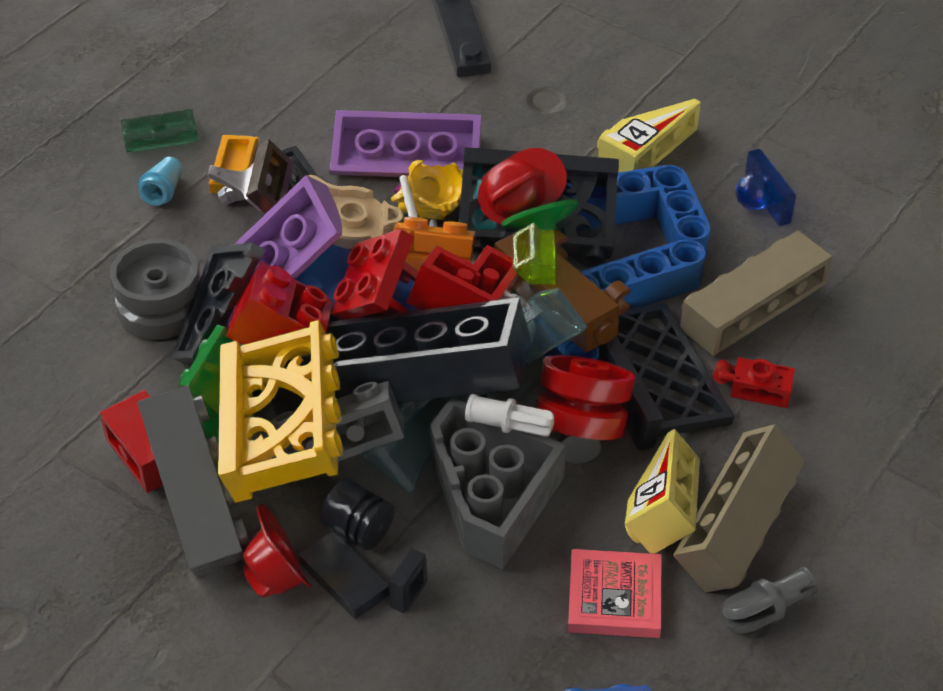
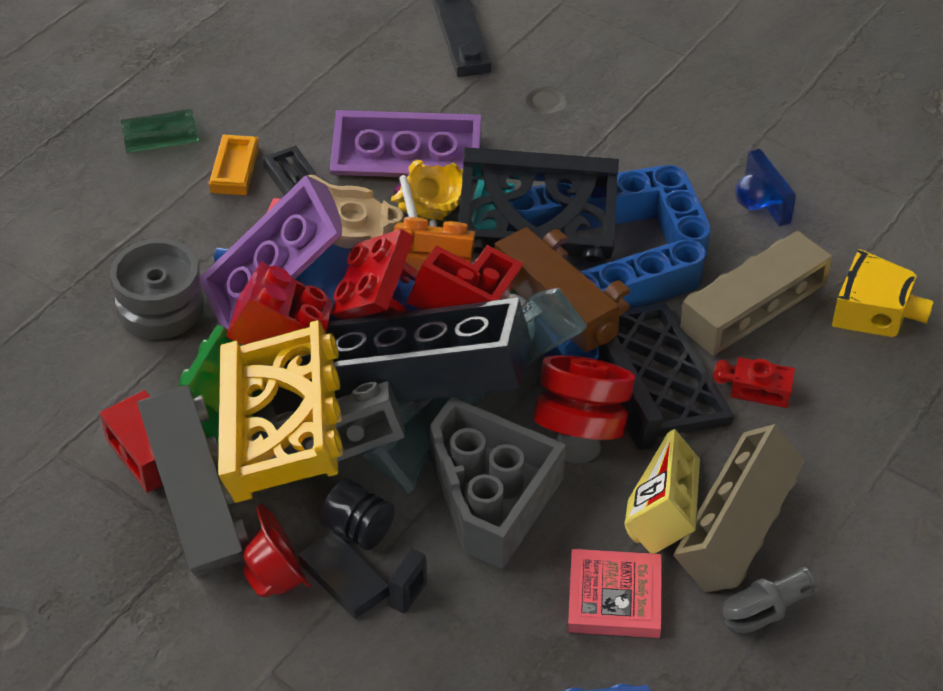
medium azure cone [138,157,182,206] -> none
black wing [172,243,265,364] -> none
dark brown piece [208,139,294,214] -> none
white axle [465,394,554,437] -> none
red piece [478,148,567,225] -> none
green dish [502,199,579,238] -> none
clear neon green piece [513,223,555,284] -> none
light yellow slope [597,99,701,172] -> none
none -> yellow torso [832,249,934,337]

